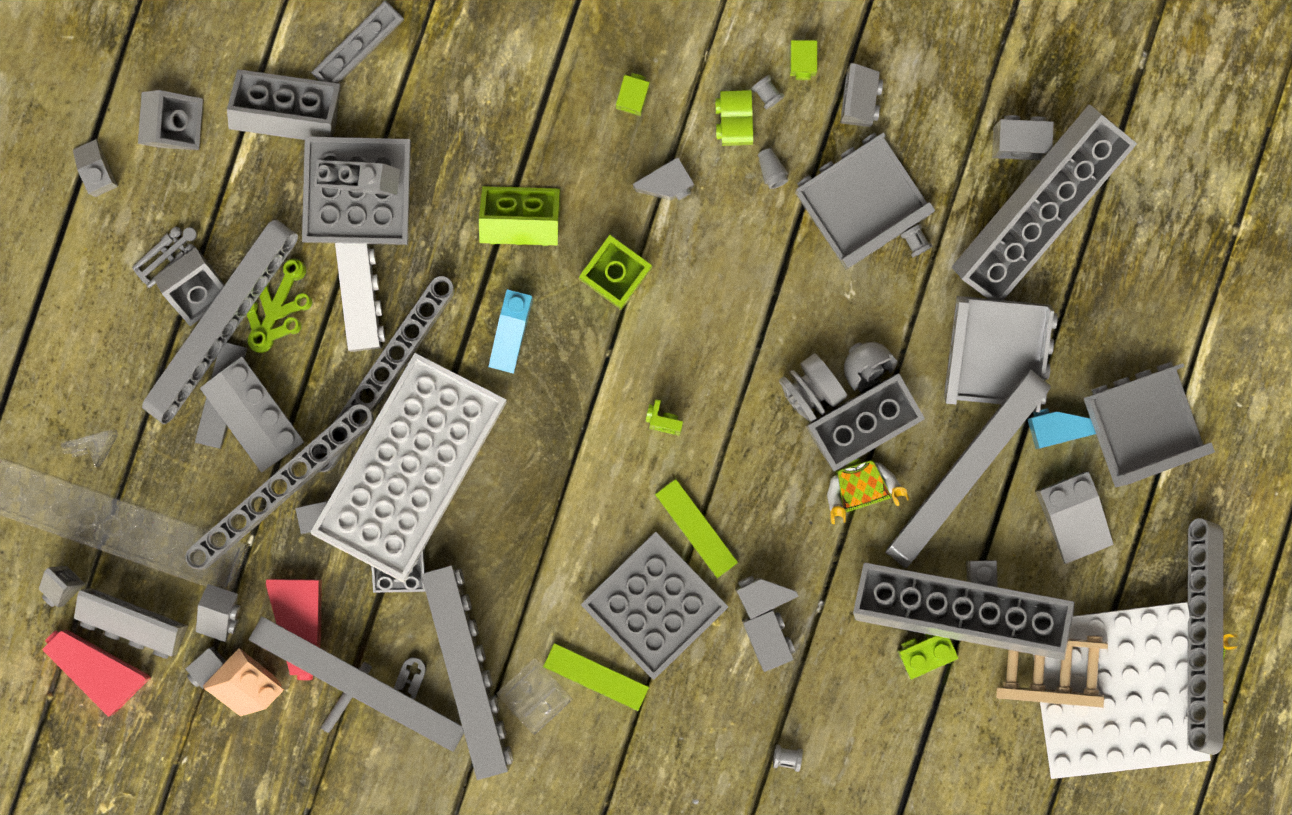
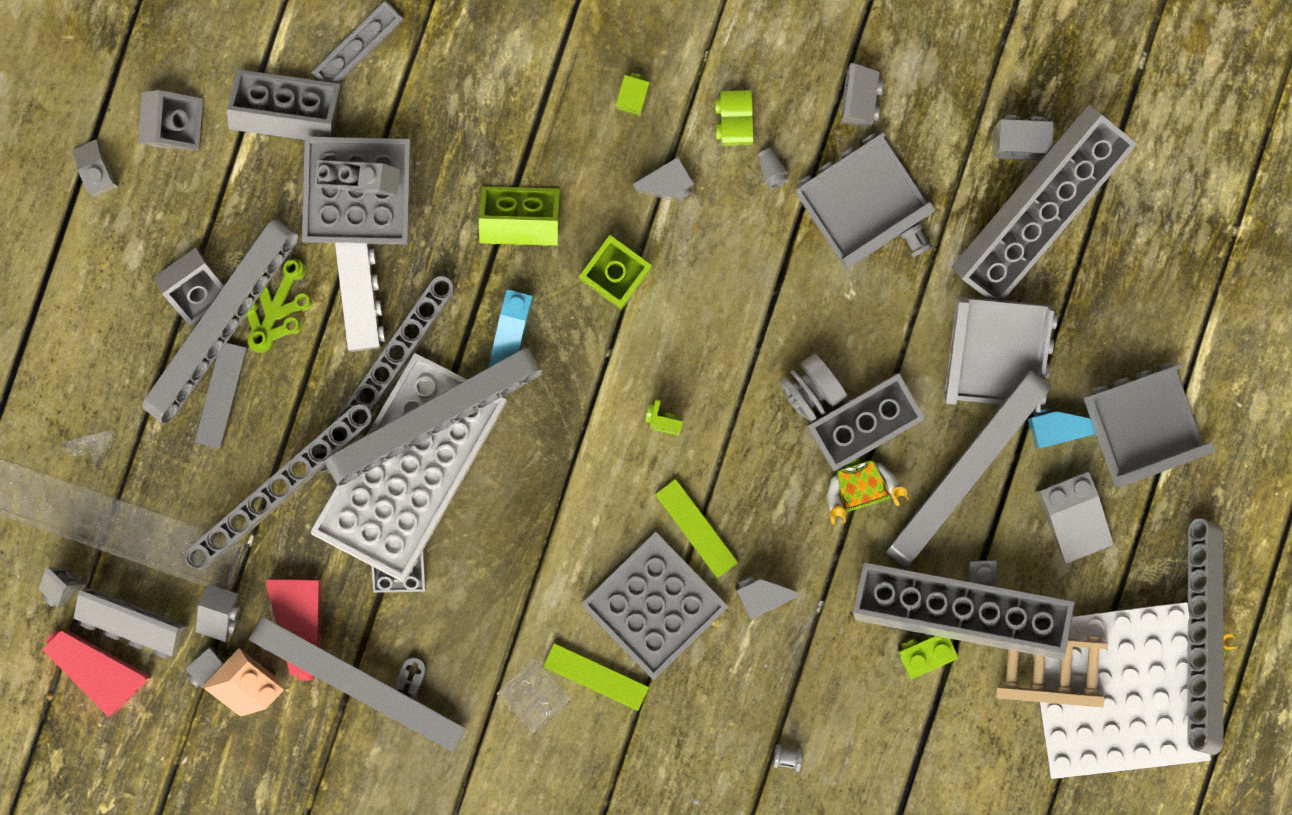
light grey piece [132,227,197,288] -> none
light grey slope [200,357,304,473] -> none
light grey brick [295,501,328,534] -> none
light grey bar [320,662,372,733] -> none
light grey brick [421,564,514,780] -> none
light grey brick [742,610,796,672] -> none
light grey bush [751,75,785,110] -> none
lime brick [790,40,817,80] -> none
light grey cylinder [844,342,897,392] -> none
none -> light grey beam [325,348,542,486]

